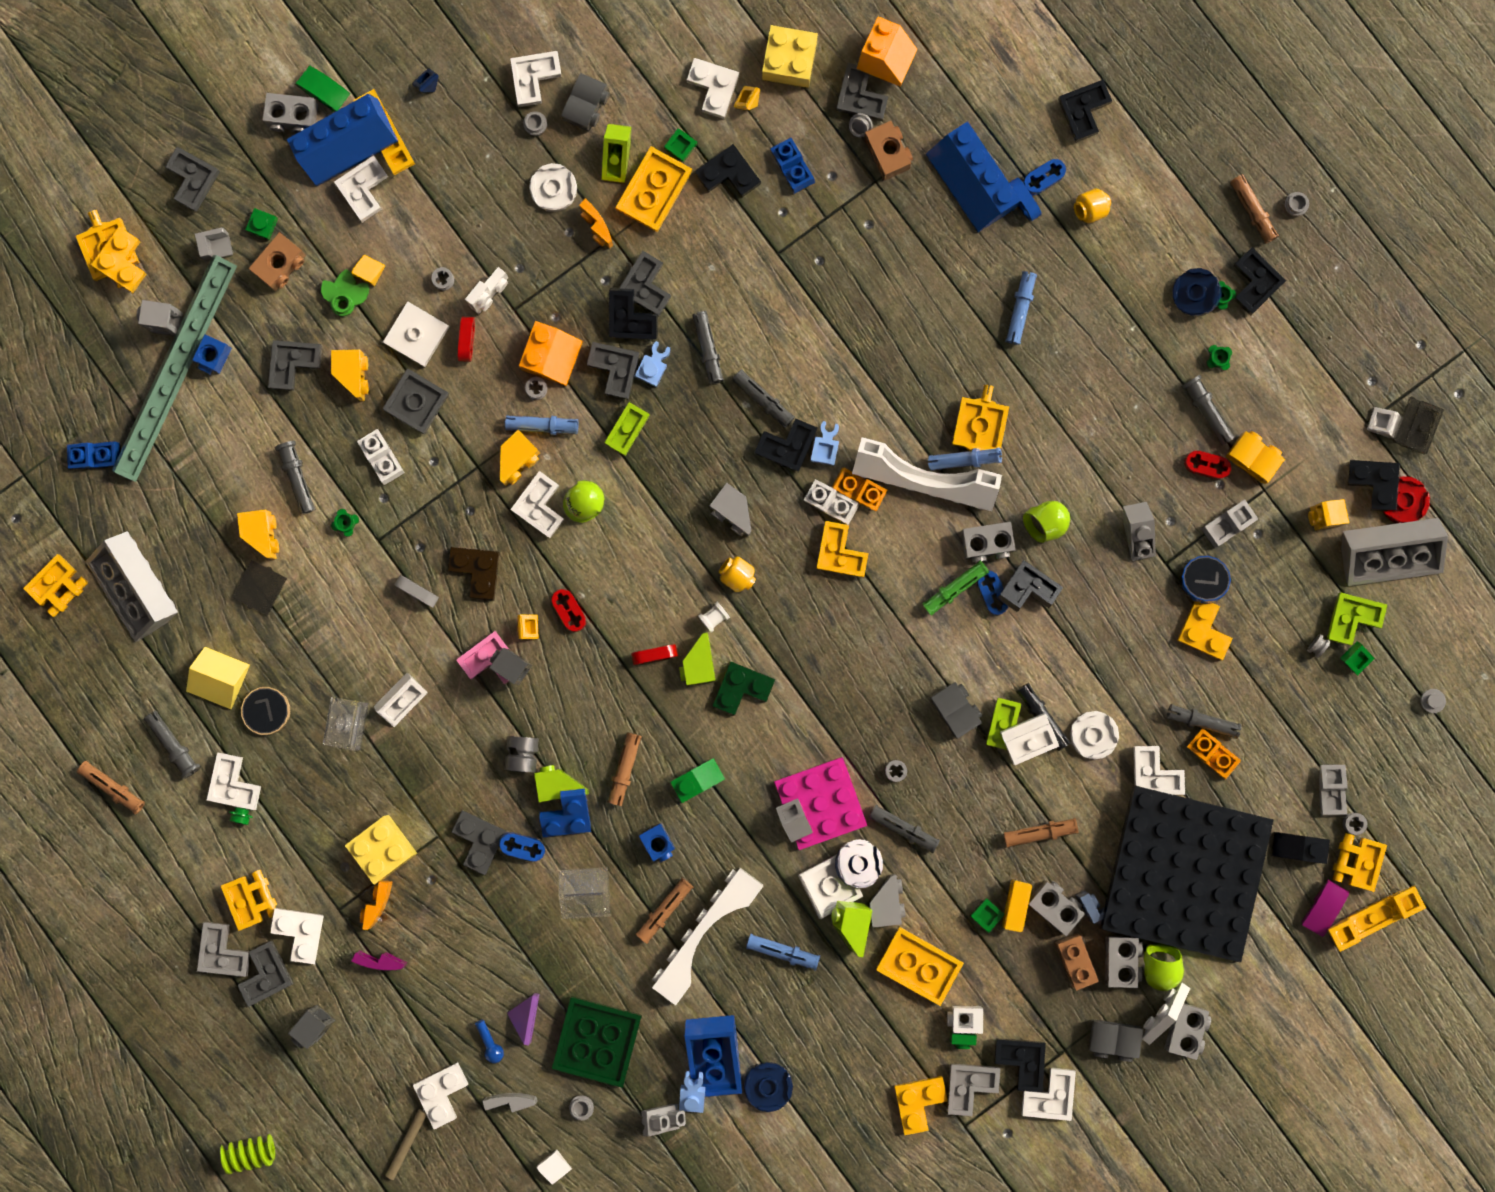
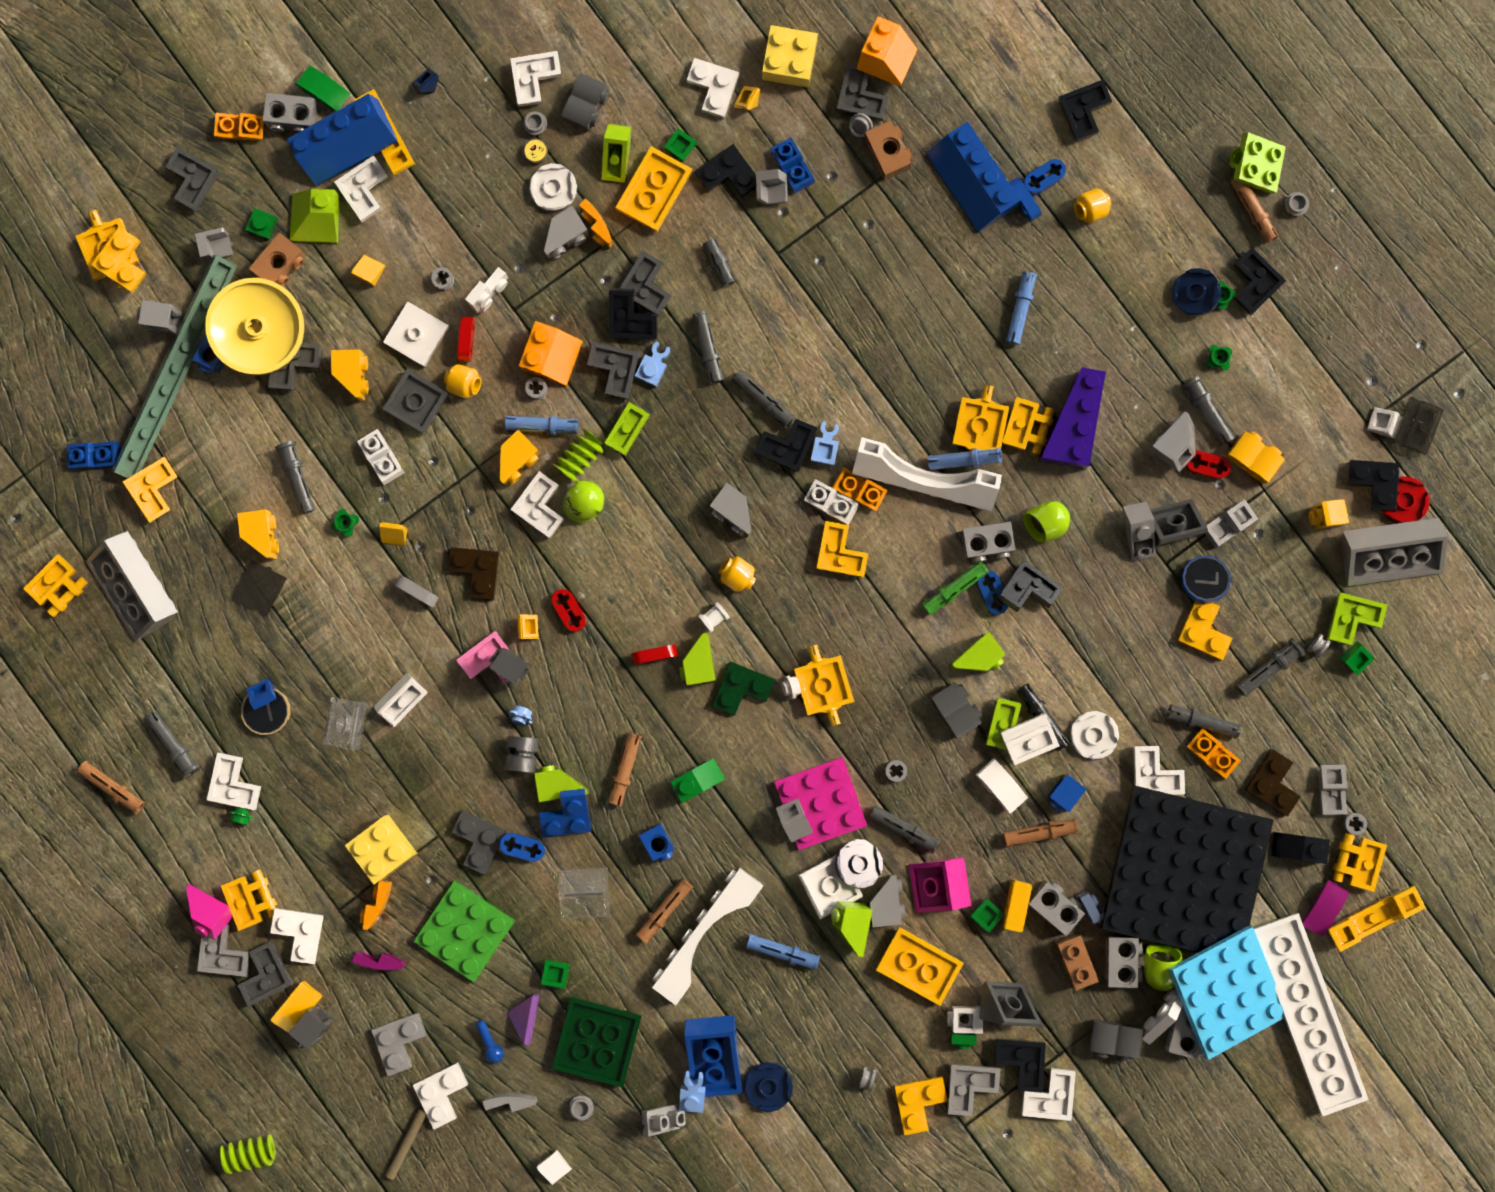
light yellow slope [186,647,250,709] -> none
bright green plate [321,269,369,317] -> none
light grey plate [1421,689,1446,713] -> none
none -> yellow plate [122,457,177,523]
none -> dark pink slope [186,884,232,940]
none -> light yellow dish [206,278,305,375]
none -> light orange slope [214,113,264,141]
none -> blue plate [246,678,276,710]
none -> yellow slope [270,981,323,1033]
none -> lime slope [290,189,340,243]
none -> light grey plate [371,1012,427,1076]
none -> yellow slope [379,522,407,546]
none -> bright green plate [413,880,516,982]
none -> yellow head [444,364,481,398]
none -> light blue plate [508,706,532,726]
none -> light yellow tile [524,139,548,164]
none -> green plate [541,959,570,989]
none -> light grey slope [544,206,589,259]
none -> lime piece [553,428,604,482]
none -> dark grey pin [702,238,737,288]
none -> light grey panel [756,169,788,205]
none -> white plate [781,675,801,700]
none -> yellow plate [794,645,854,726]
none -> light grey bush [858,1067,876,1091]
none -> dark pink slope [909,857,971,913]
none -> lime slope [949,632,1006,671]
none -> white slope [976,759,1028,814]
none -> dark grey slope [979,981,1042,1027]
none -> yellow plate [1002,397,1055,456]
none -> dark purple wedge [1038,367,1106,470]
none -> blue brick [1047,774,1087,813]
none -> dark grey slope [1150,499,1208,547]
none -> light grey slope [1153,412,1195,472]
none -> medium azure plate [1168,926,1285,1060]
none -> lime plate [1229,132,1286,194]
none -> dark grey pin [1236,638,1305,697]
none -> dark brown plate [1245,749,1301,817]
none -> white plate [1254,913,1369,1117]

